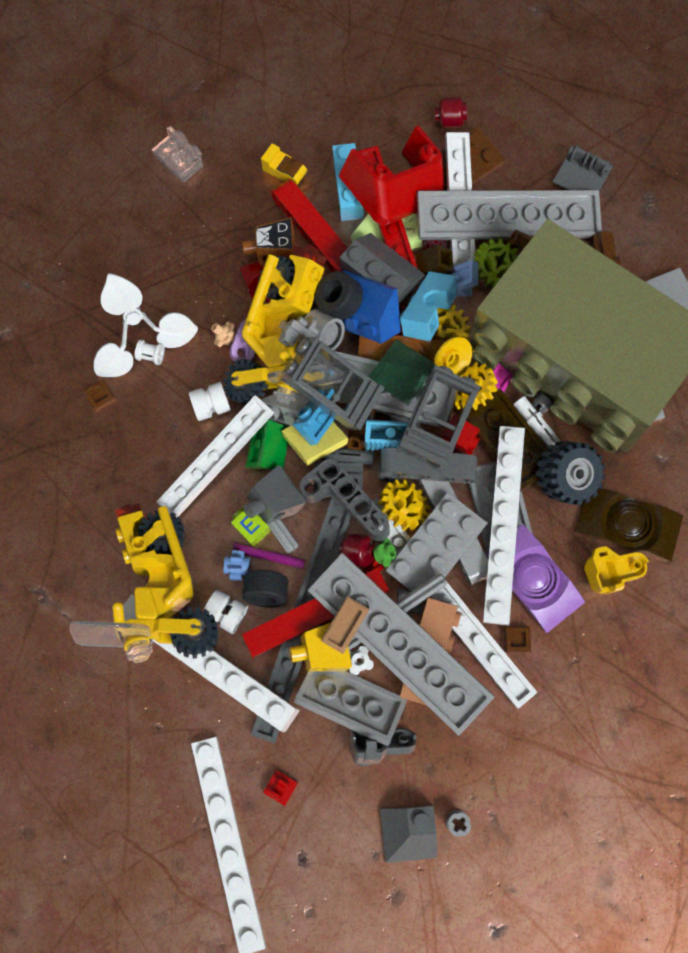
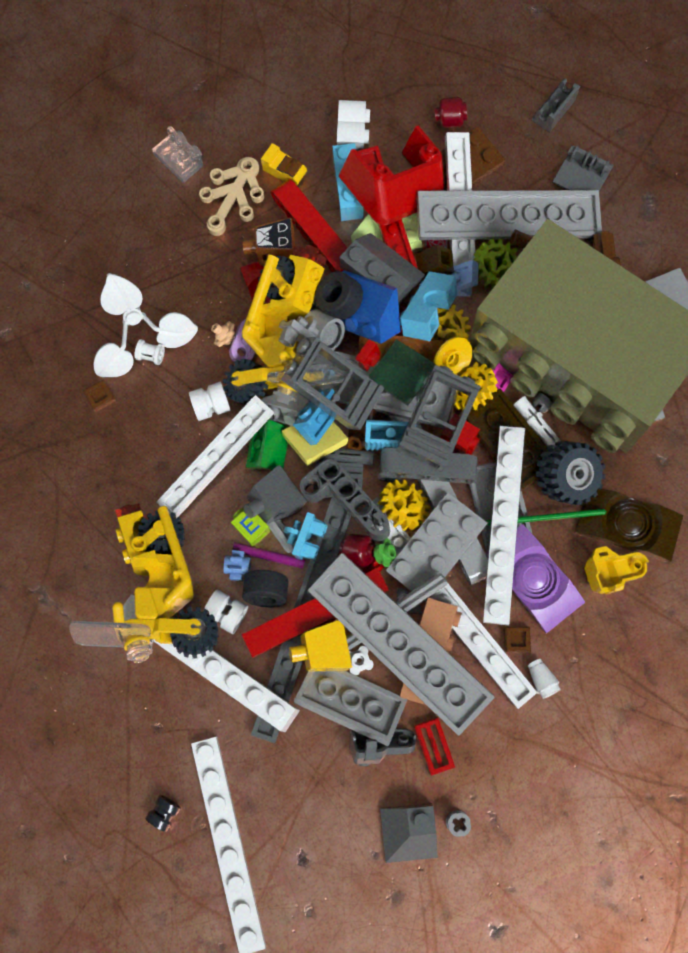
red tile [263,769,299,806] -> none
medium nougat tile [321,595,369,654] -> none
none -> black wheel [145,795,181,832]
none -> tan plant [199,157,264,236]
none -> medium azure hips [284,512,328,560]
none -> white brick [337,100,370,150]
none -> red plate [355,339,381,372]
none -> red tile [414,717,455,776]
none -> green axle [484,509,607,526]
none -> white cone [528,659,561,699]
none -> dark grey hinge [531,79,580,132]

